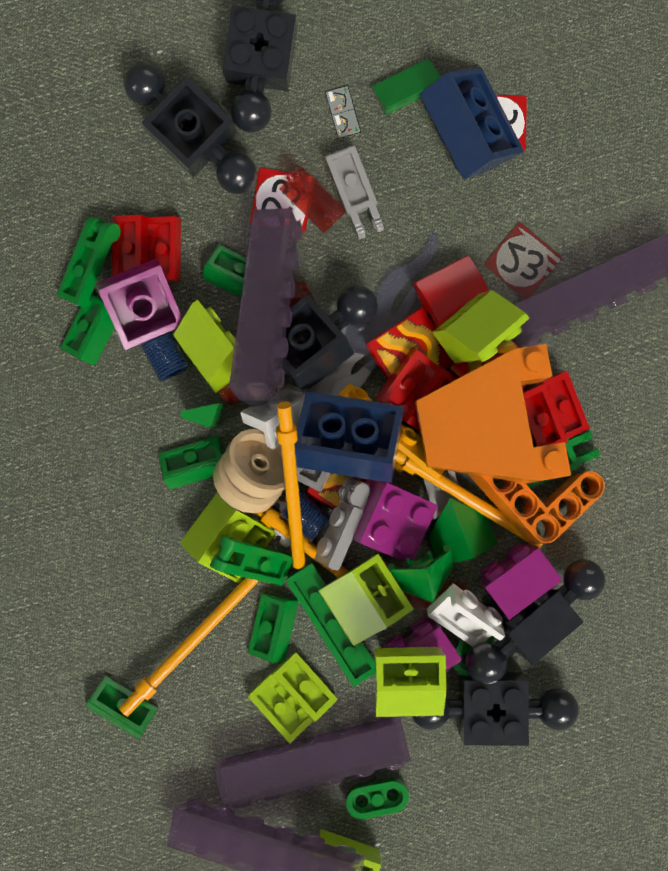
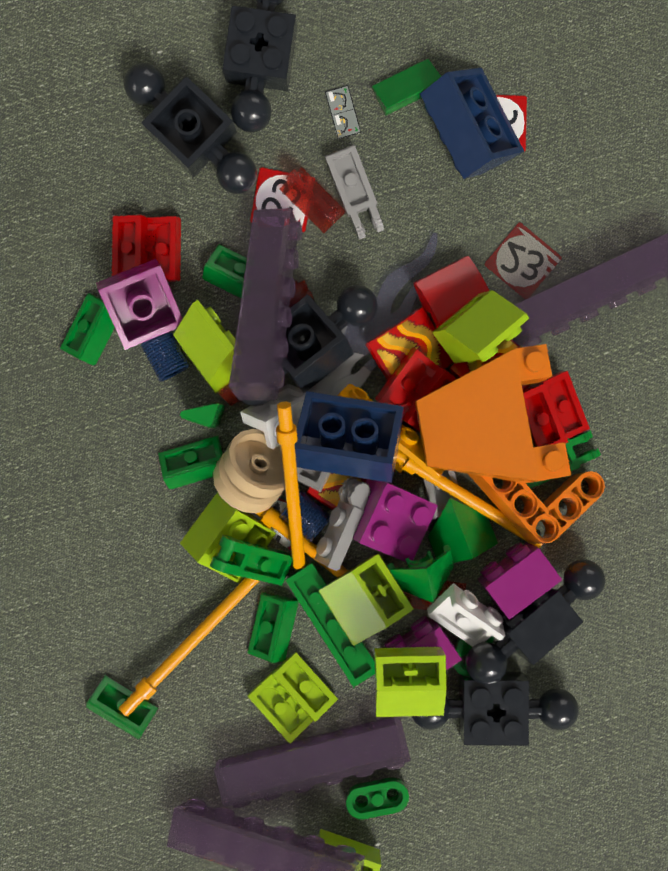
green plate [56,216,121,308] -> none

